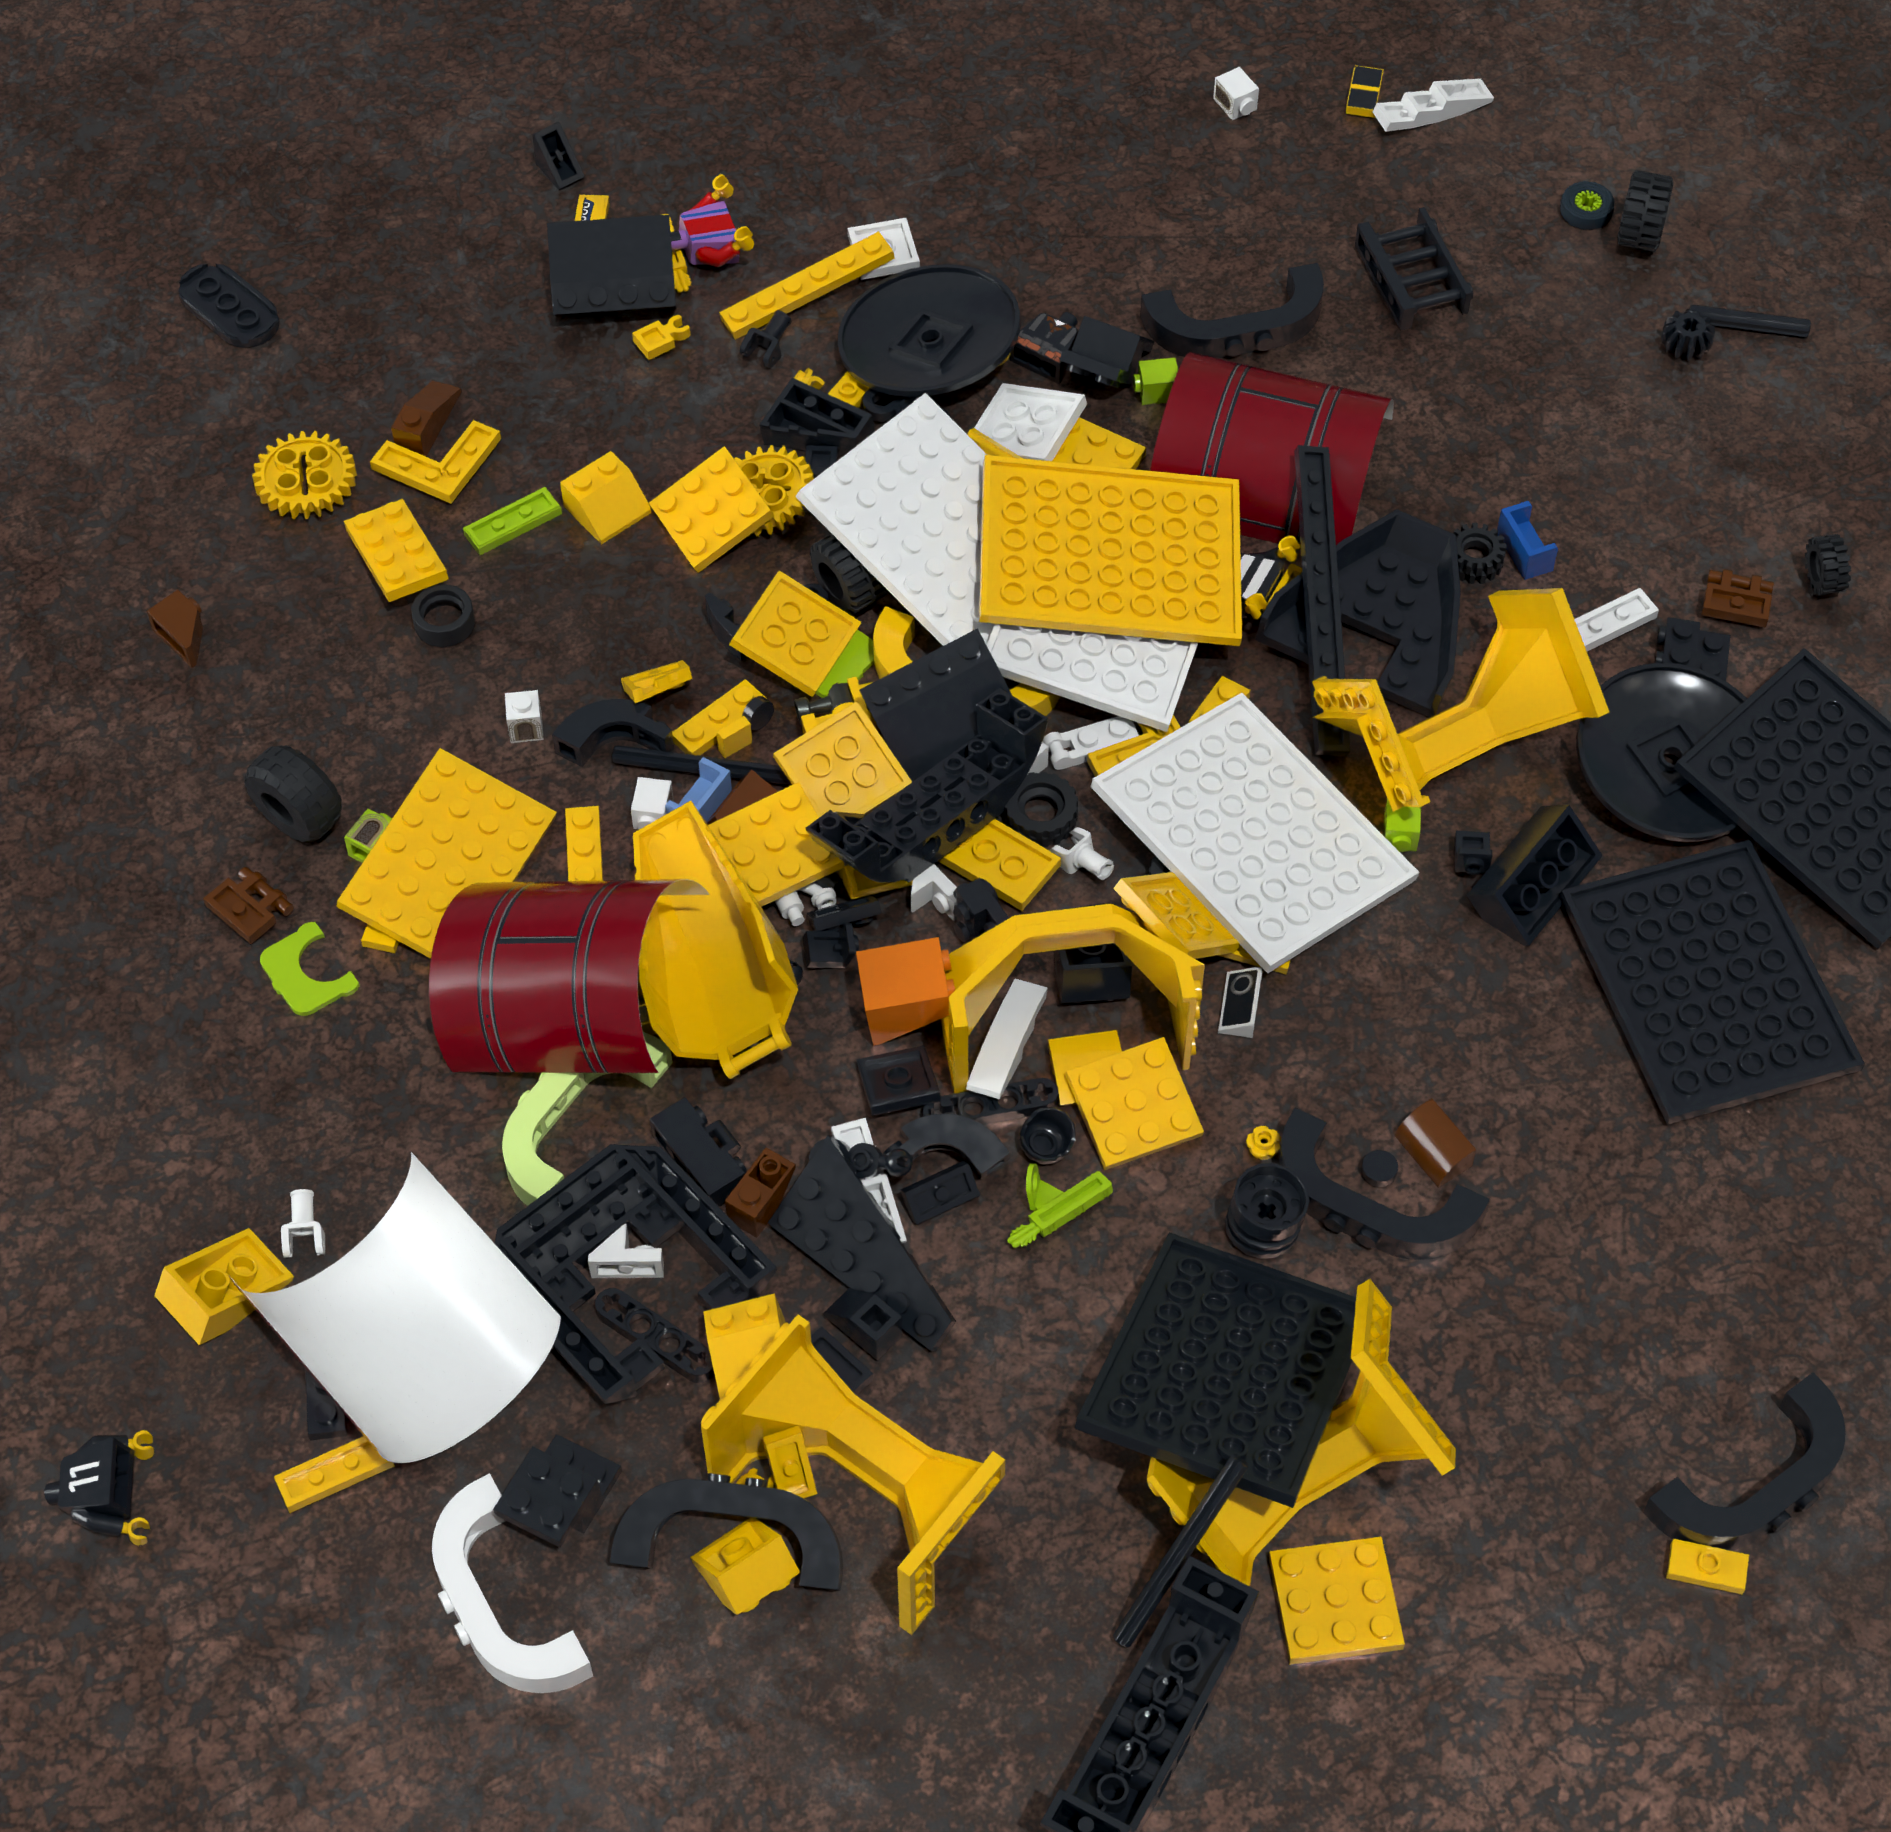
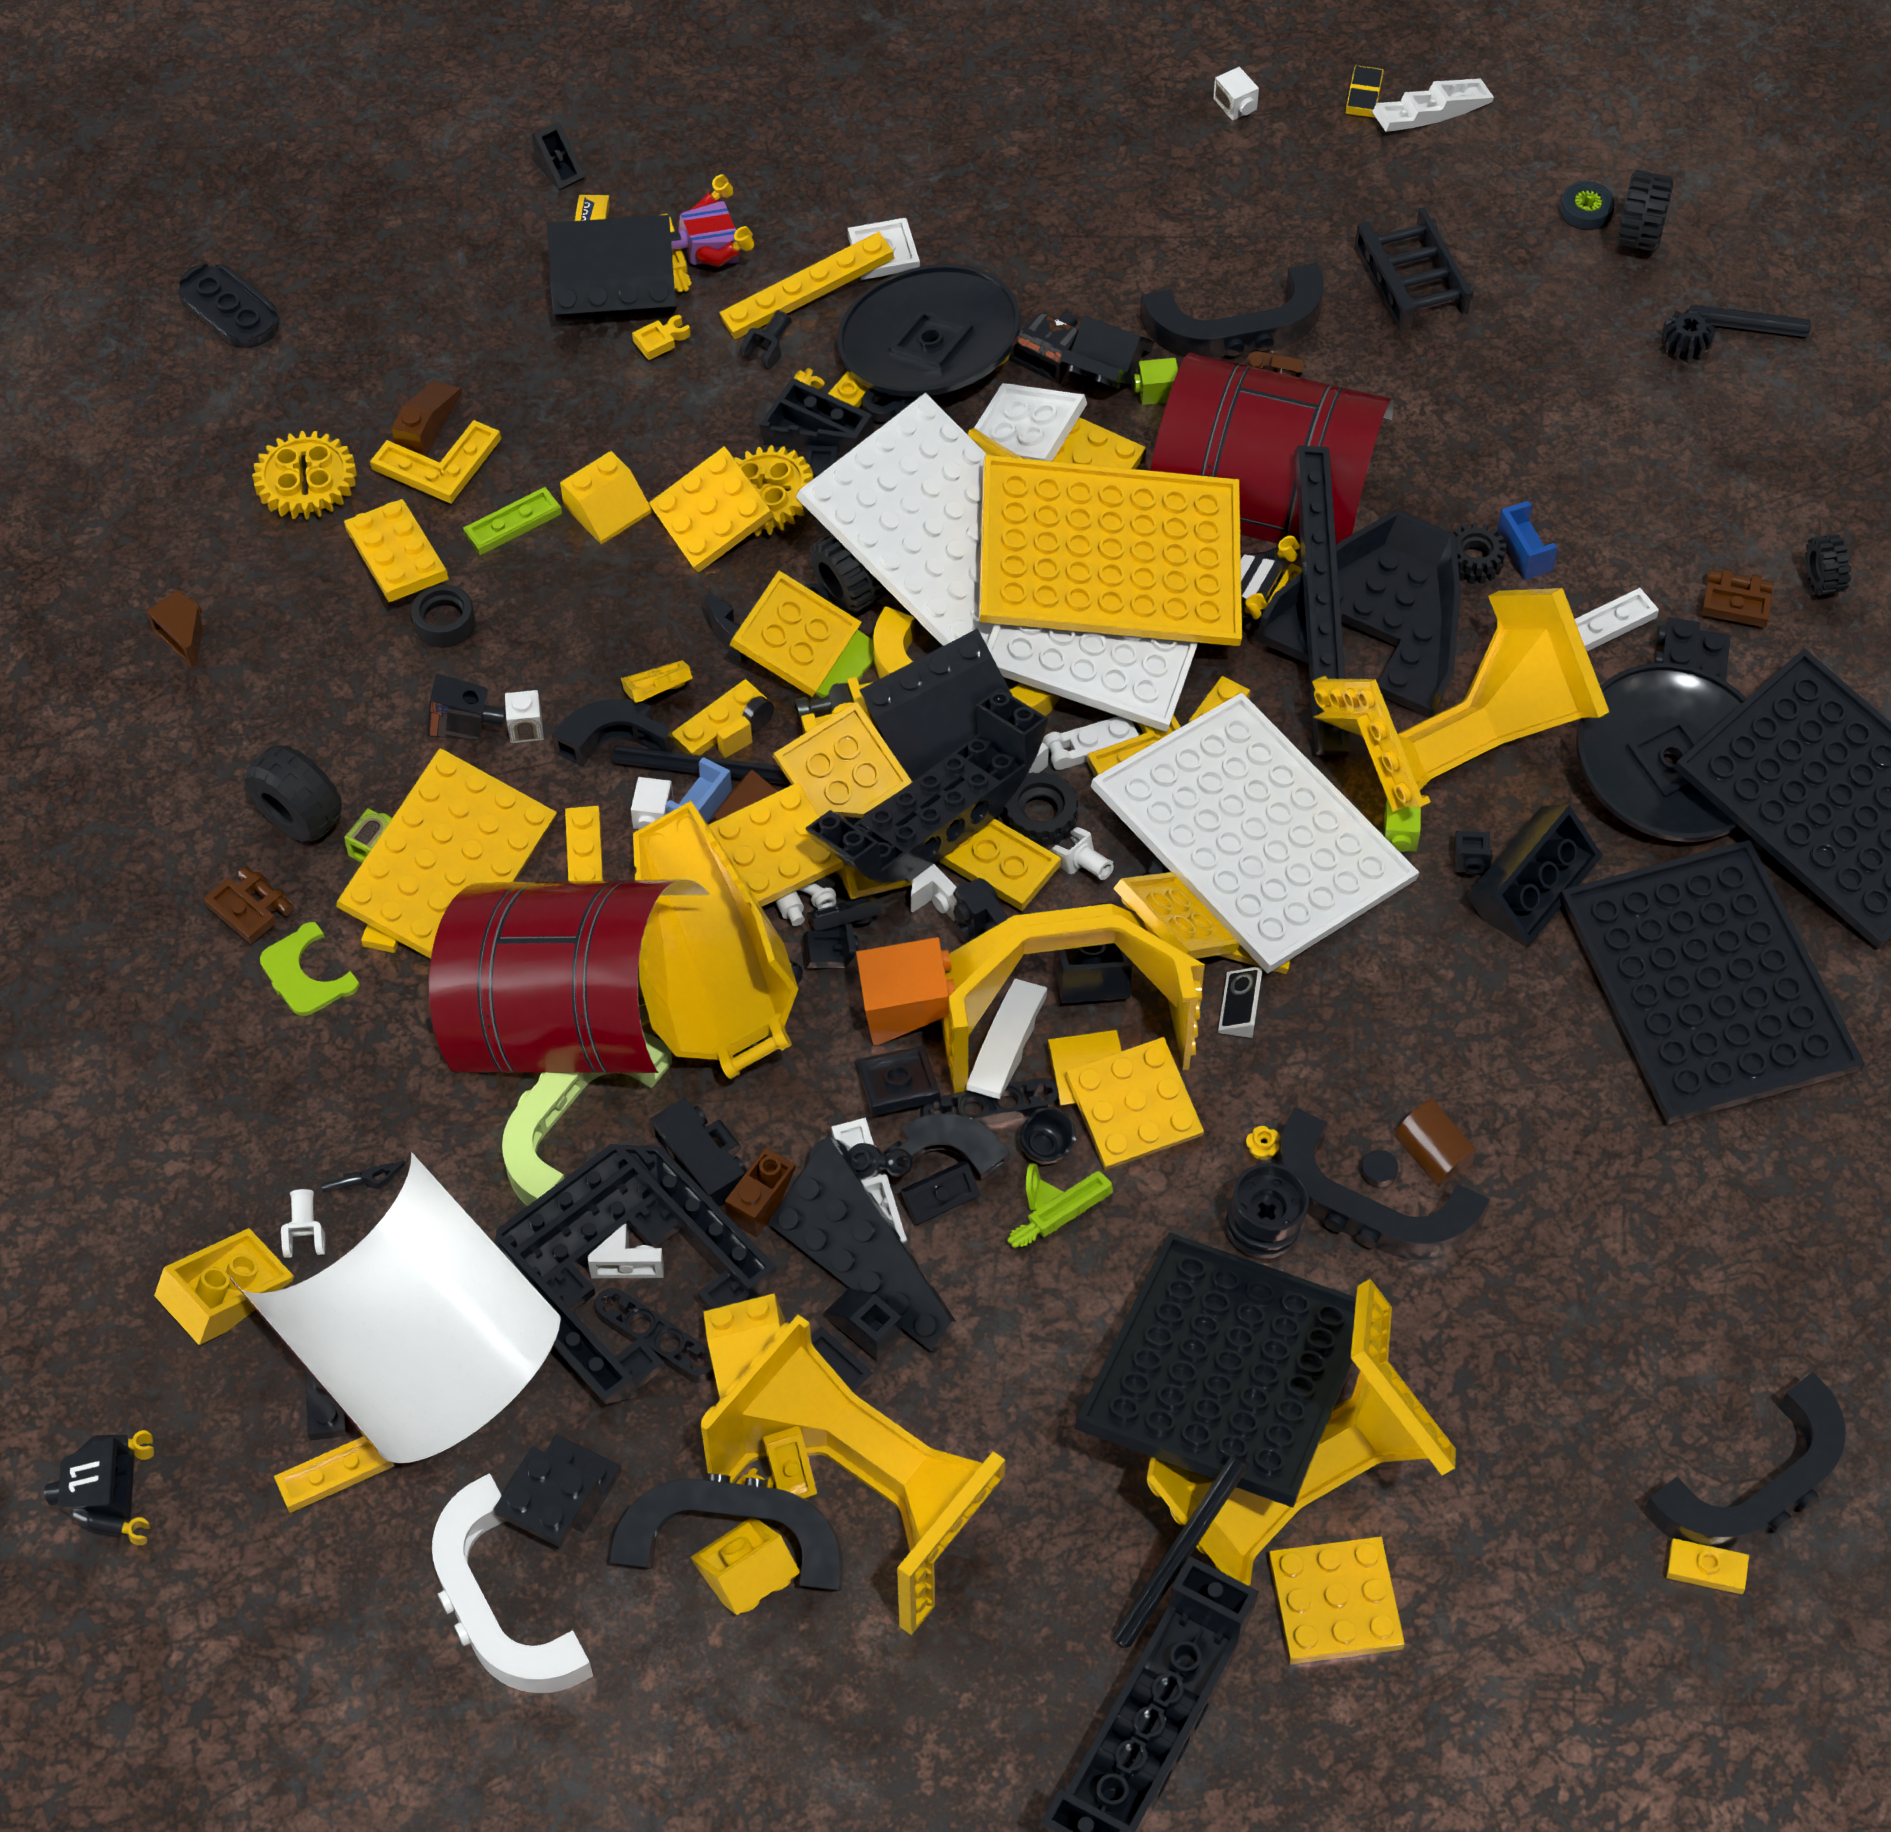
none -> black hand [321,1160,405,1192]
none -> black torso [427,674,505,740]
none -> reddish brown plate [1247,351,1305,376]

